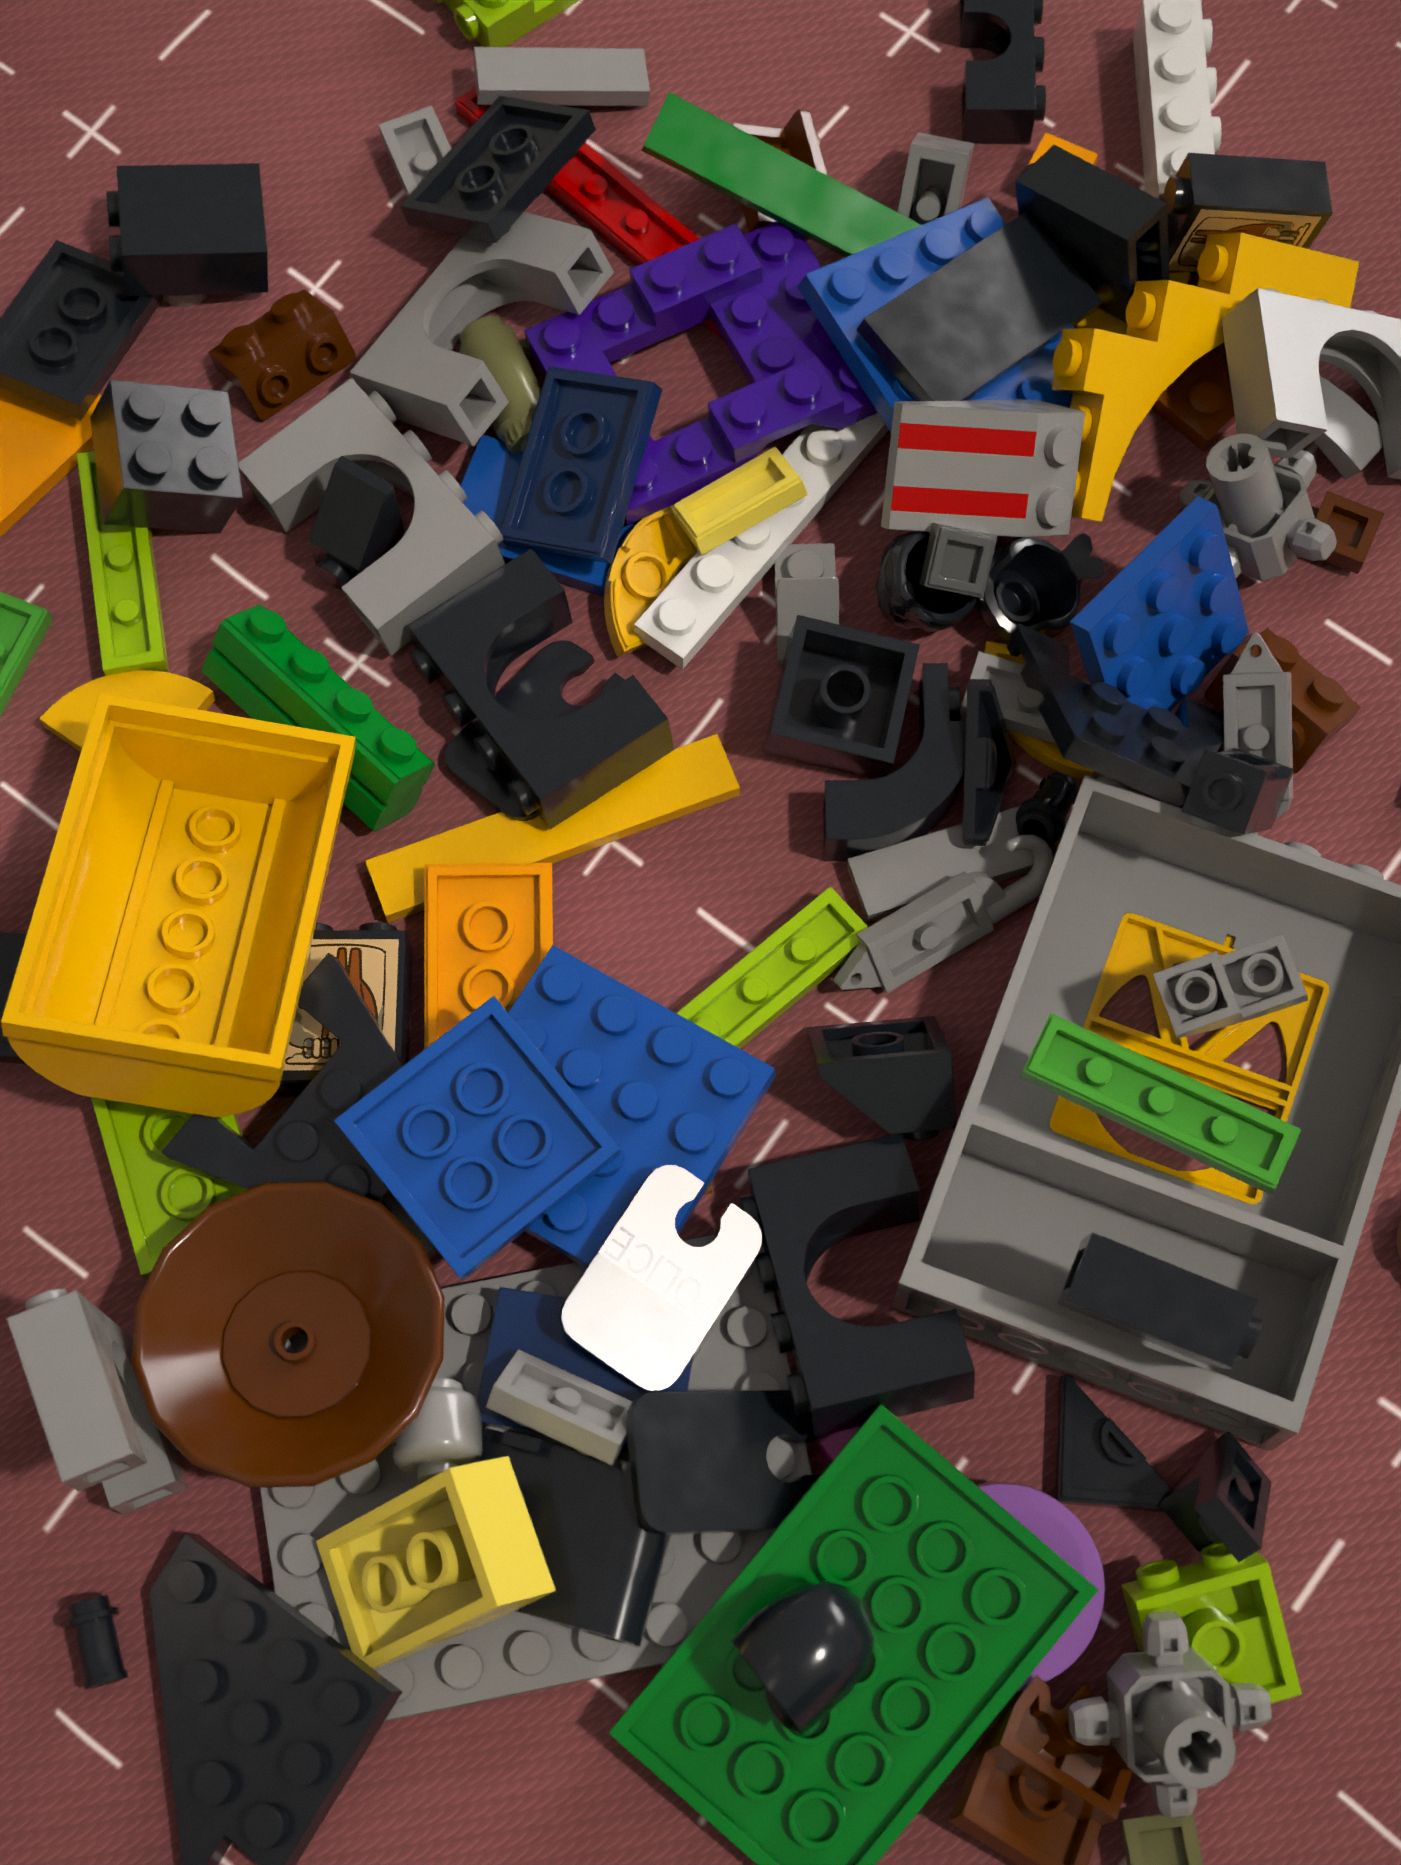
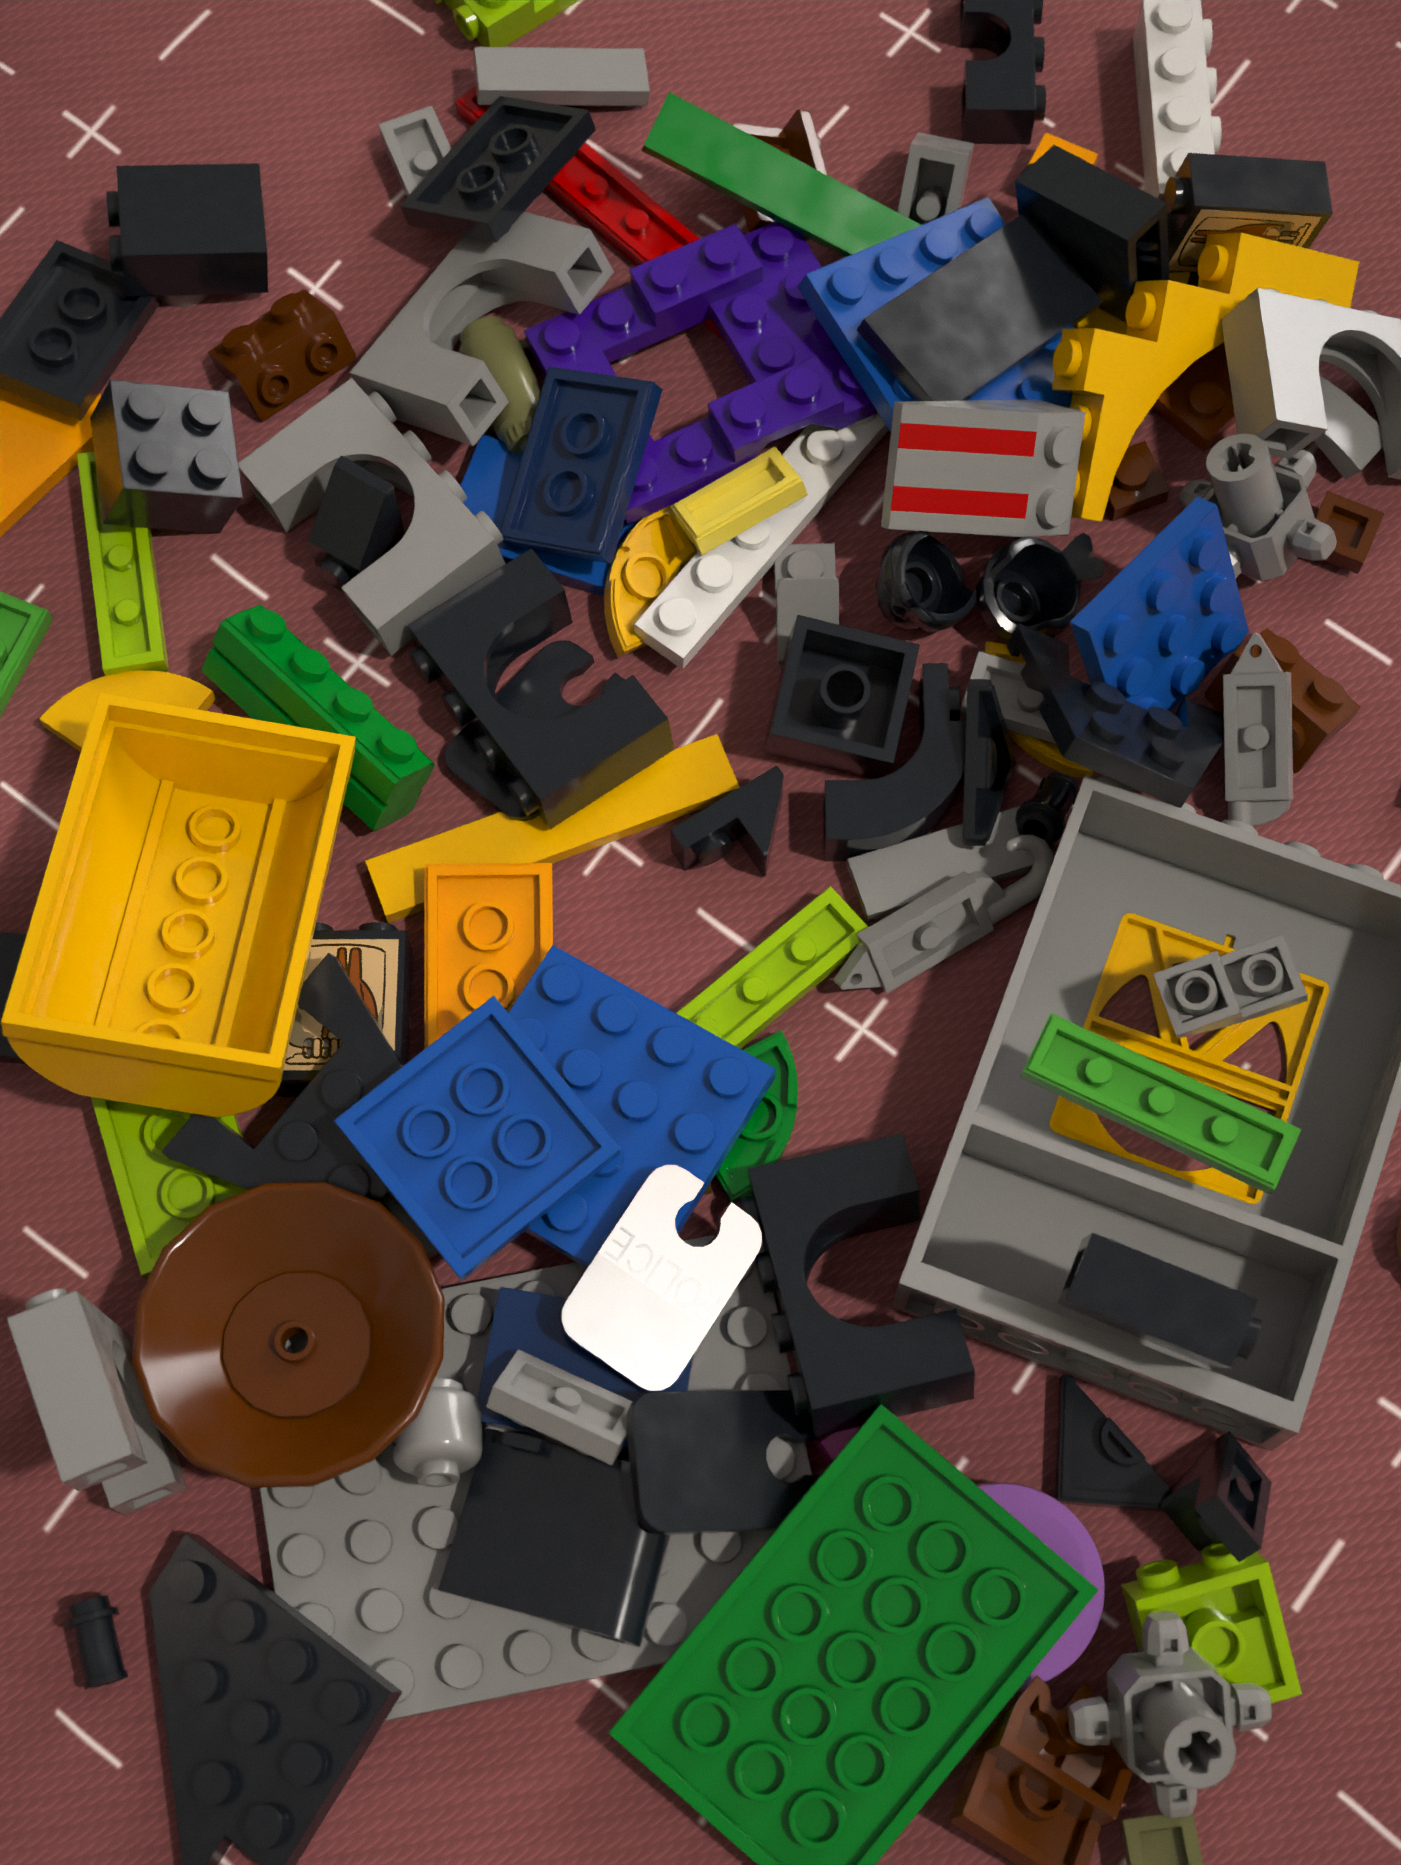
light yellow slope [316,1456,556,1670] -> none
black piece [731,1580,874,1736] -> none
black slope [807,1016,956,1140] -> none
dark grey tile [919,523,997,598] -> none
black window [1181,747,1294,835] -> none
none -> black slope [670,765,784,877]
none -> green tile [715,1030,798,1204]
none -> reddish brown plate [1106,441,1170,521]

